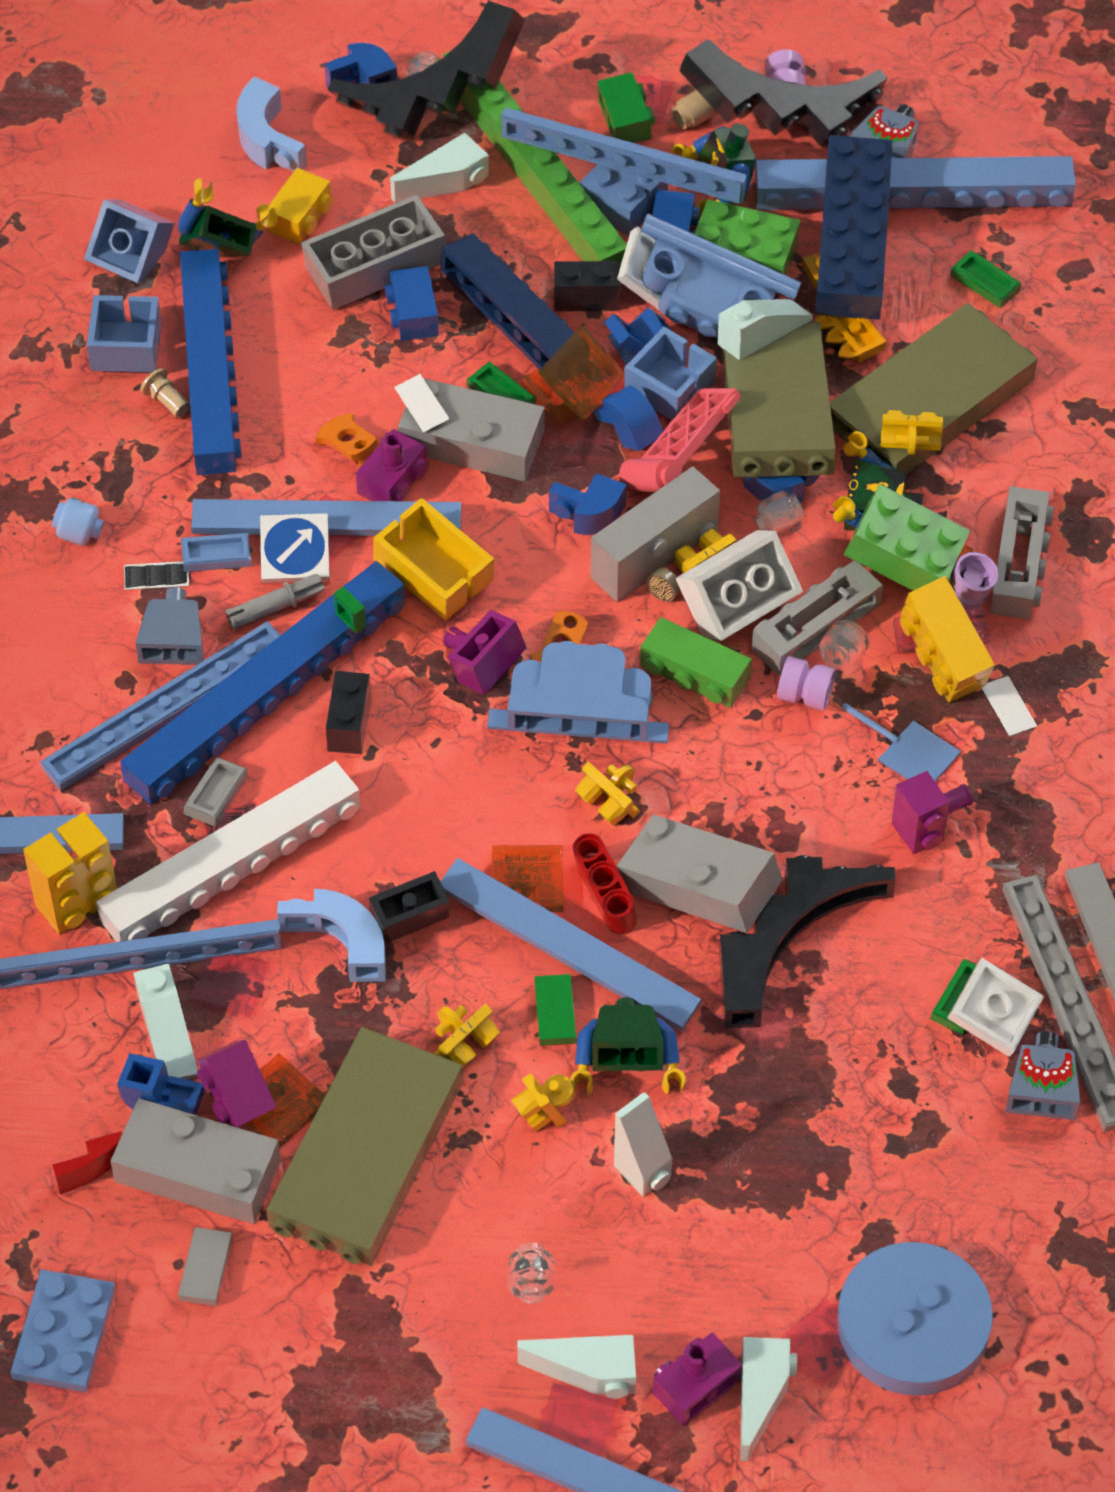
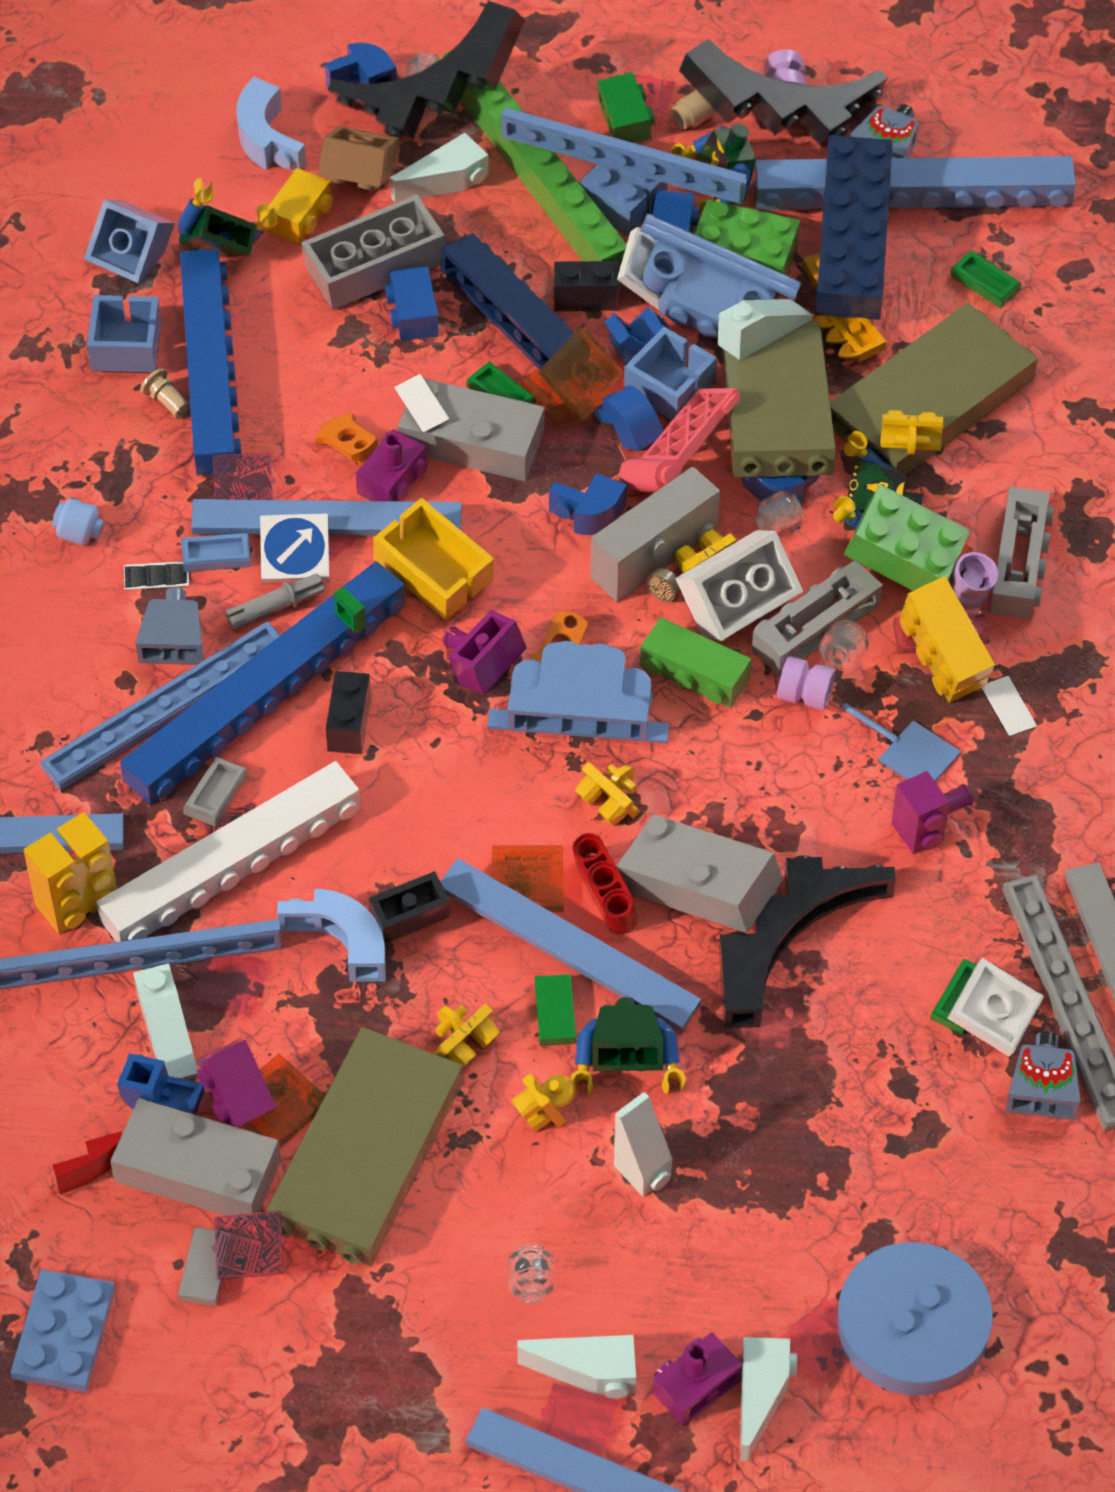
none -> clear pink piece [210,453,276,500]
none -> clear pink piece [212,1211,286,1280]
none -> medium nougat brick [318,126,399,190]

